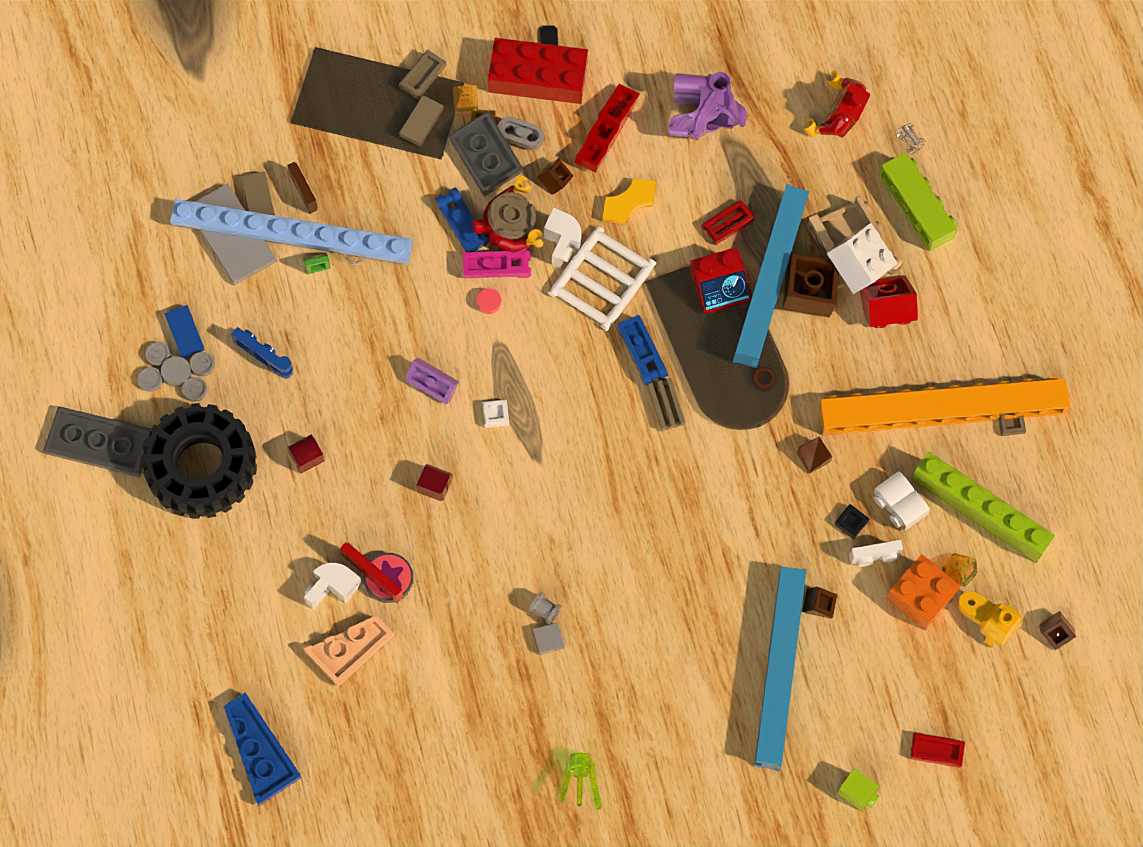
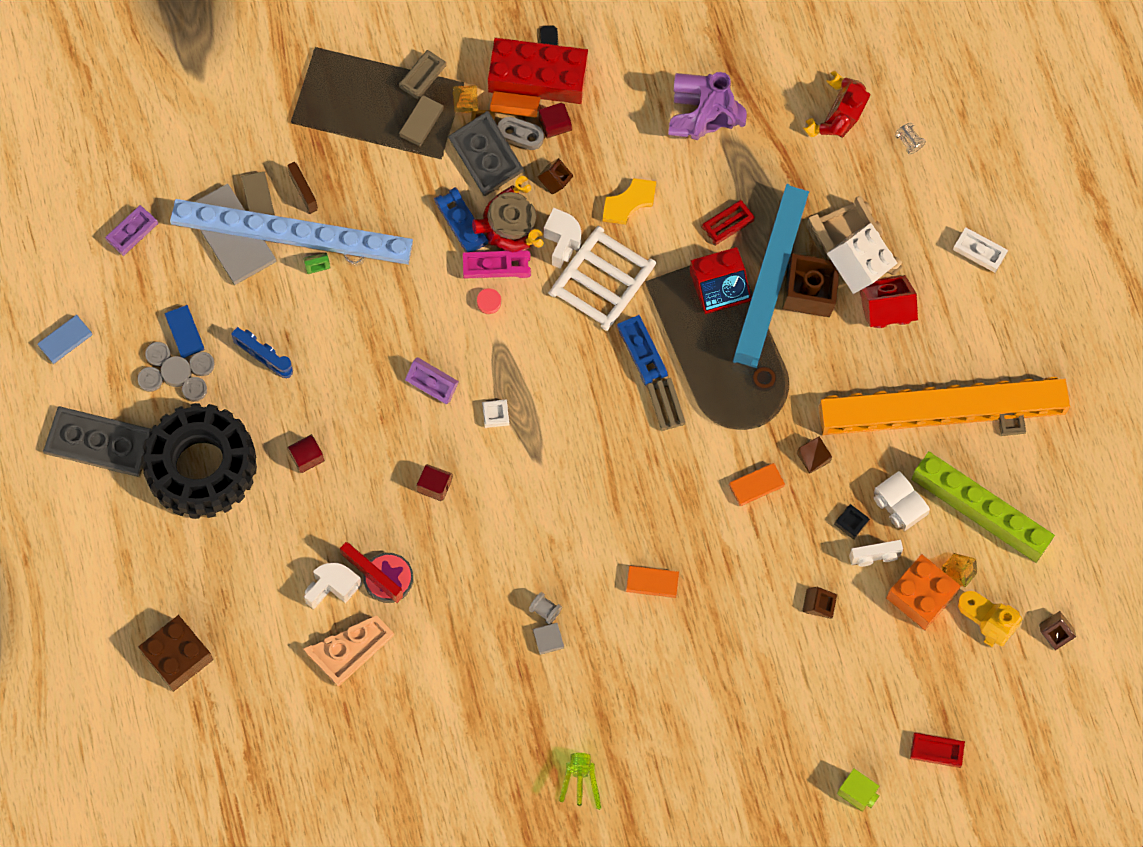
blue wing [224,692,302,807] -> none
red slope [574,84,640,173] -> none
dark azure tile [754,566,807,772] -> none
lime brick [879,152,957,251] -> none
none -> medium blue tile [38,315,92,364]
none -> medium lavender plate [105,205,158,256]
none -> reddish brown brick [138,615,214,692]
none -> orange tile [490,91,541,117]
none -> dark red piece [539,103,572,139]
none -> orange tile [626,566,679,598]
none -> orange tile [729,463,785,506]
none -> white plate [953,227,1008,273]

